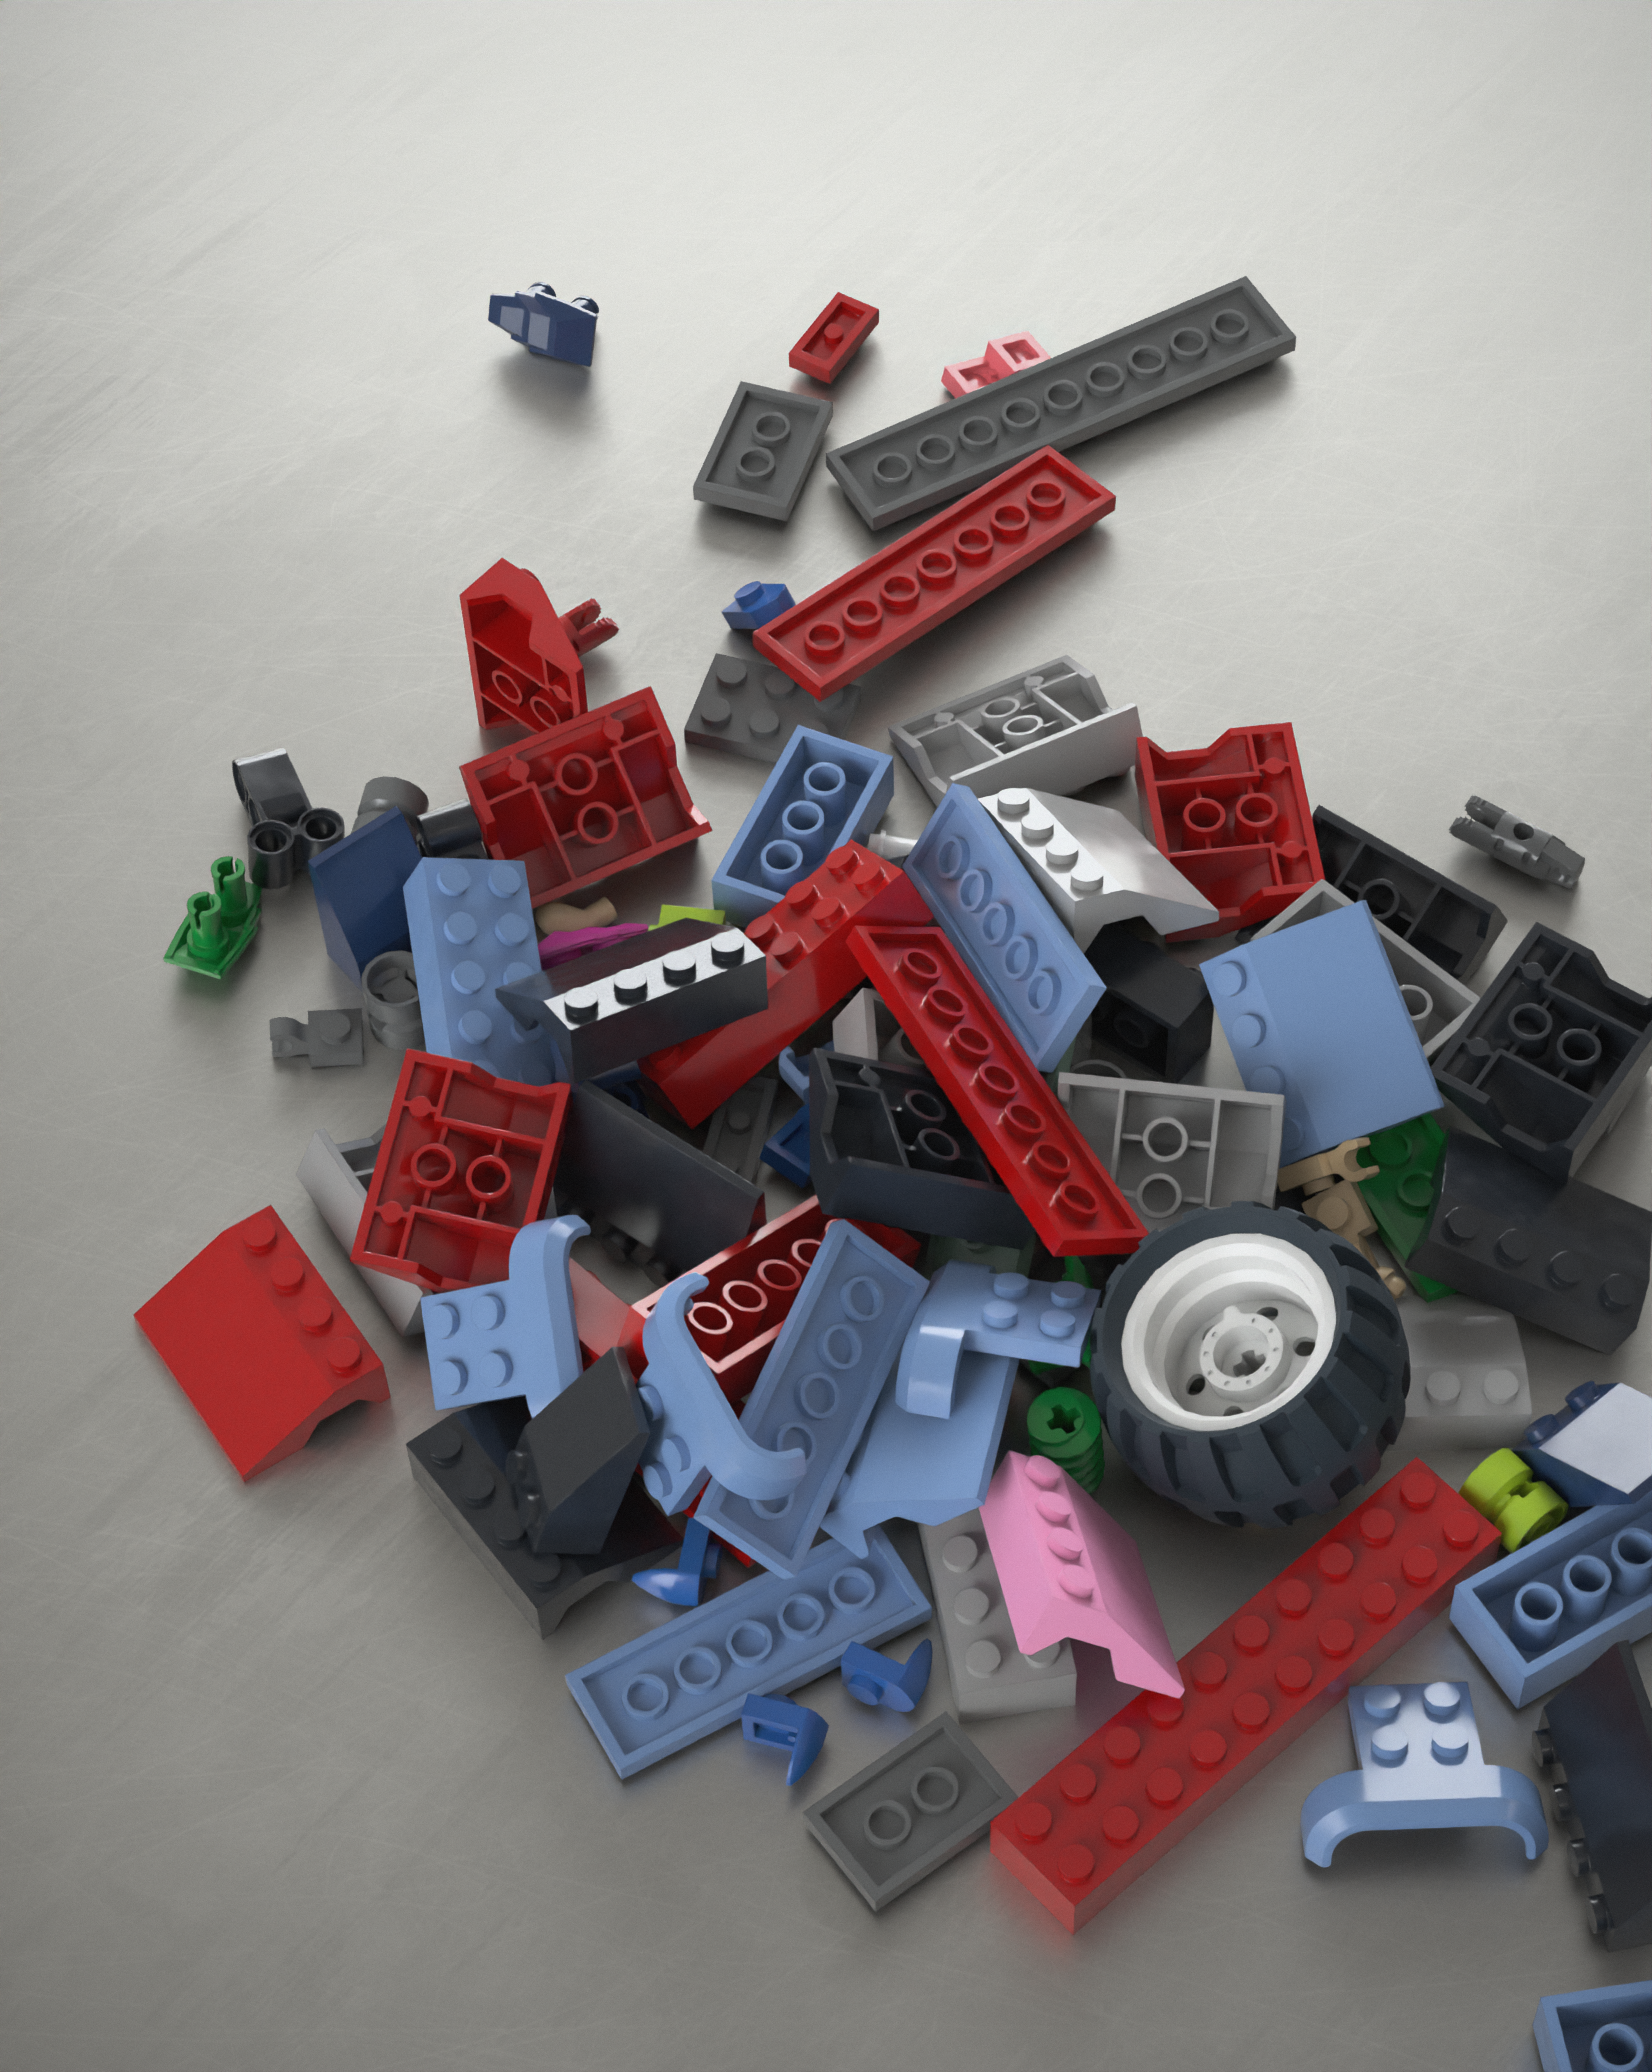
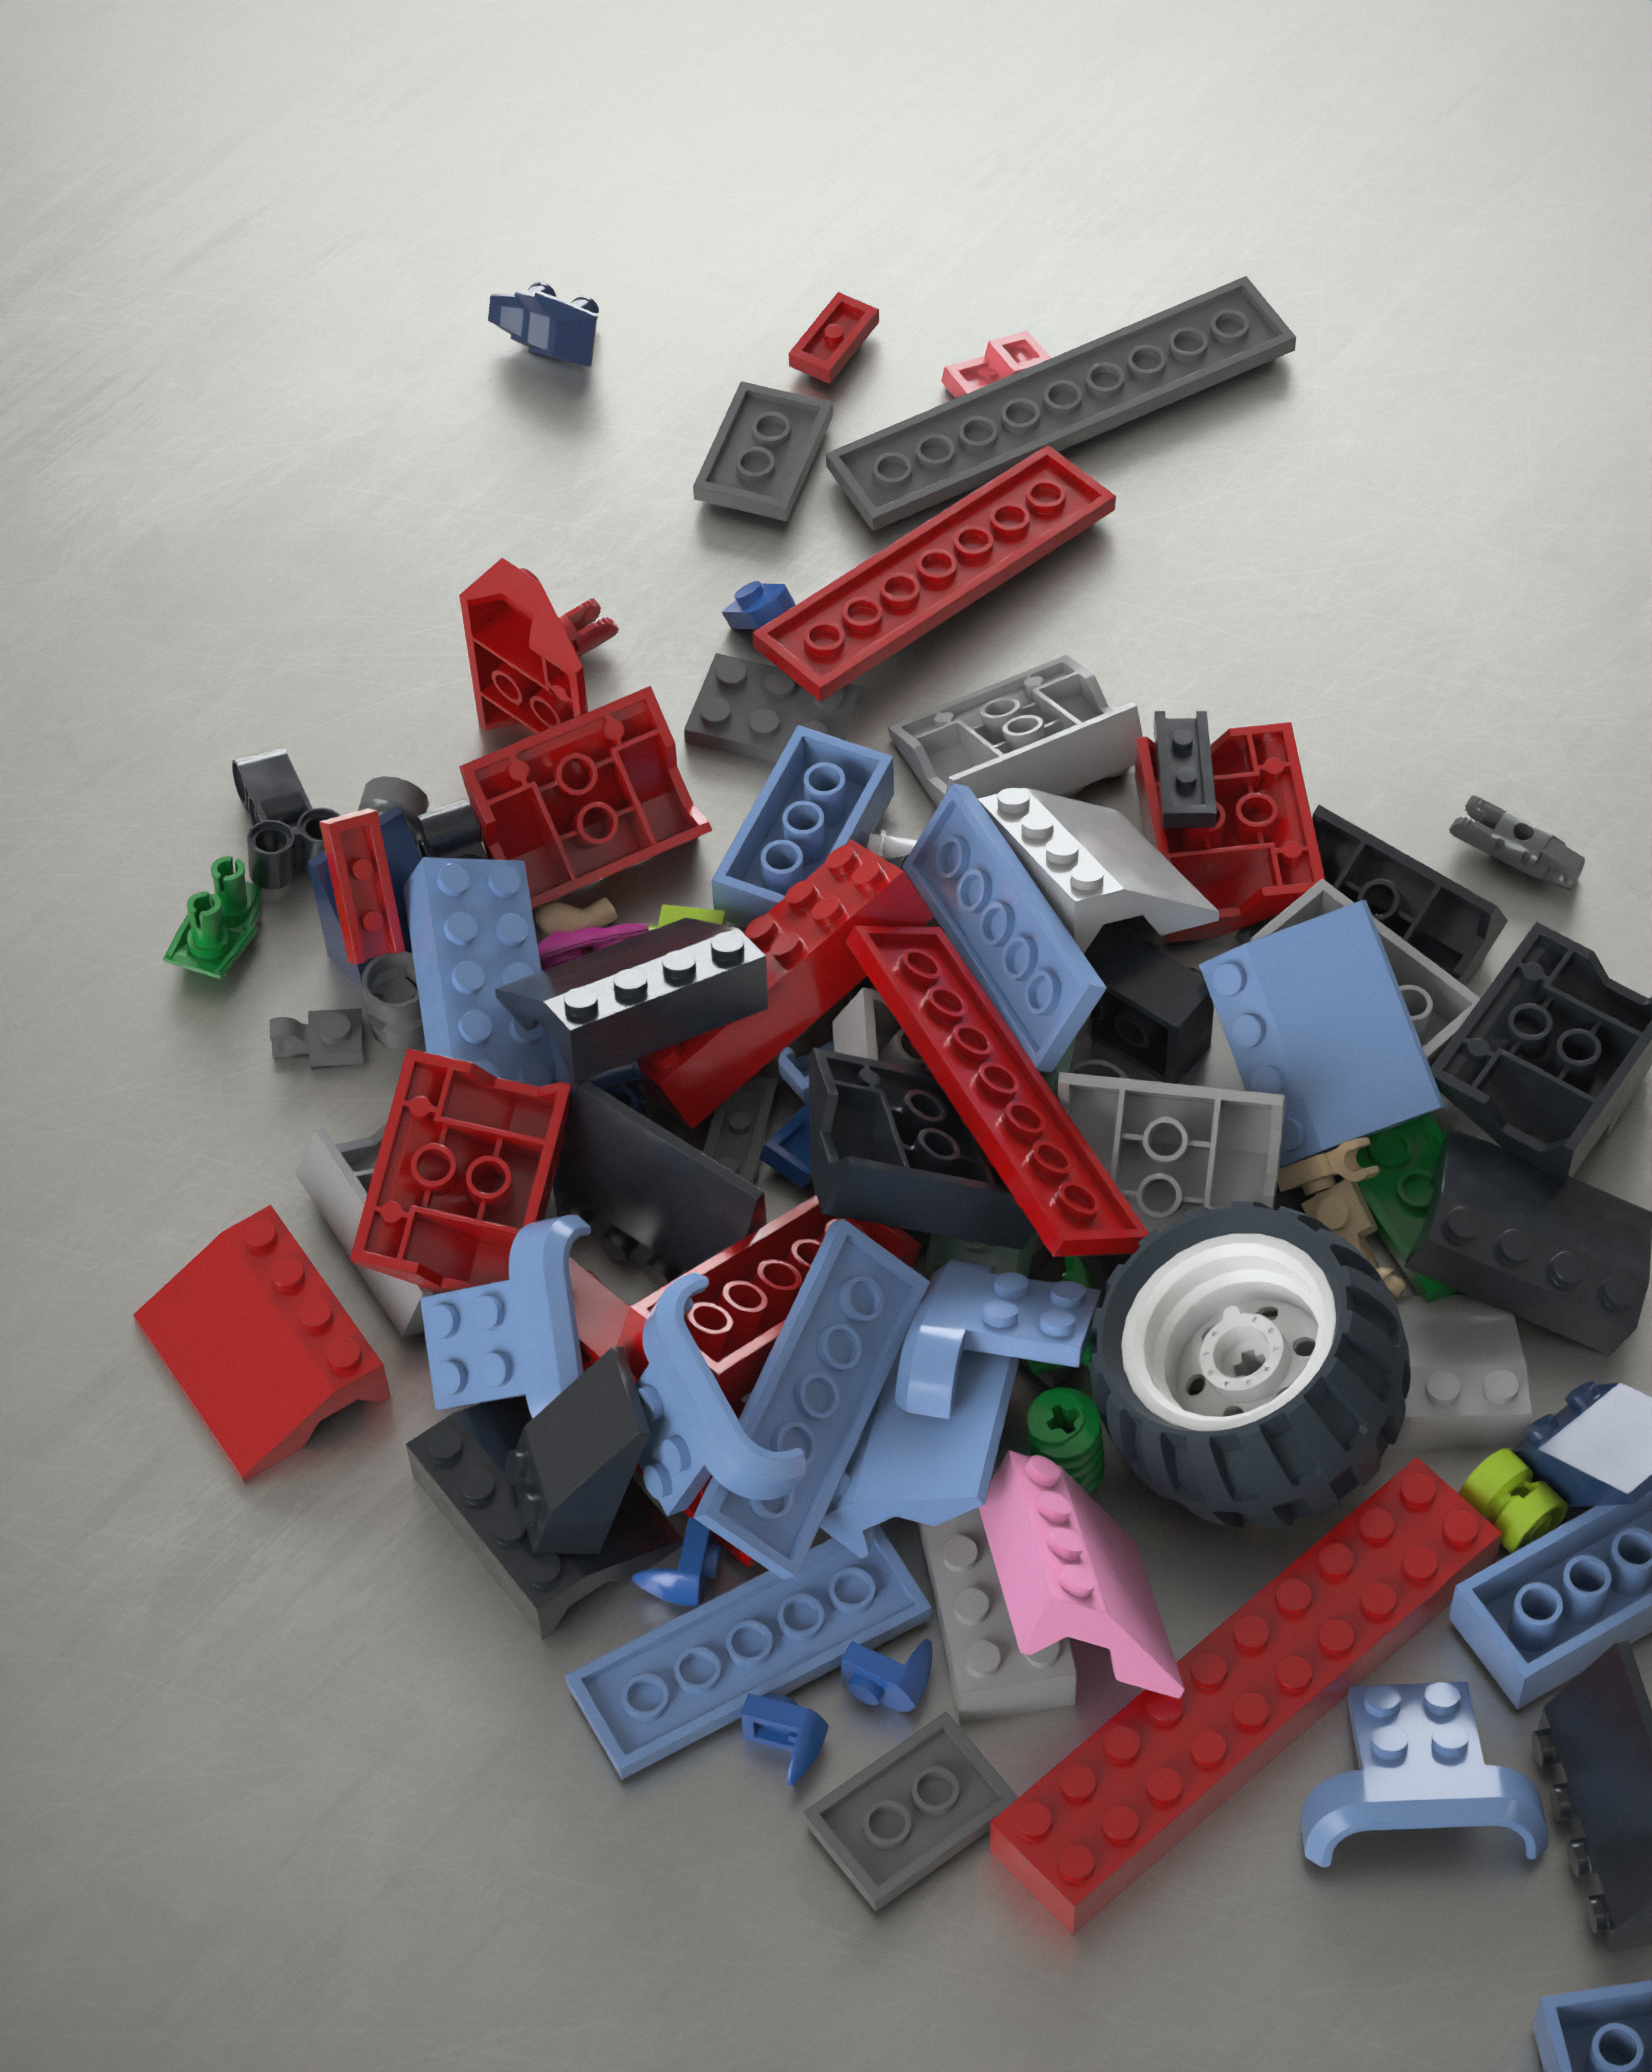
none -> red hinge [320,808,405,965]
none -> black hinge [1153,711,1217,828]

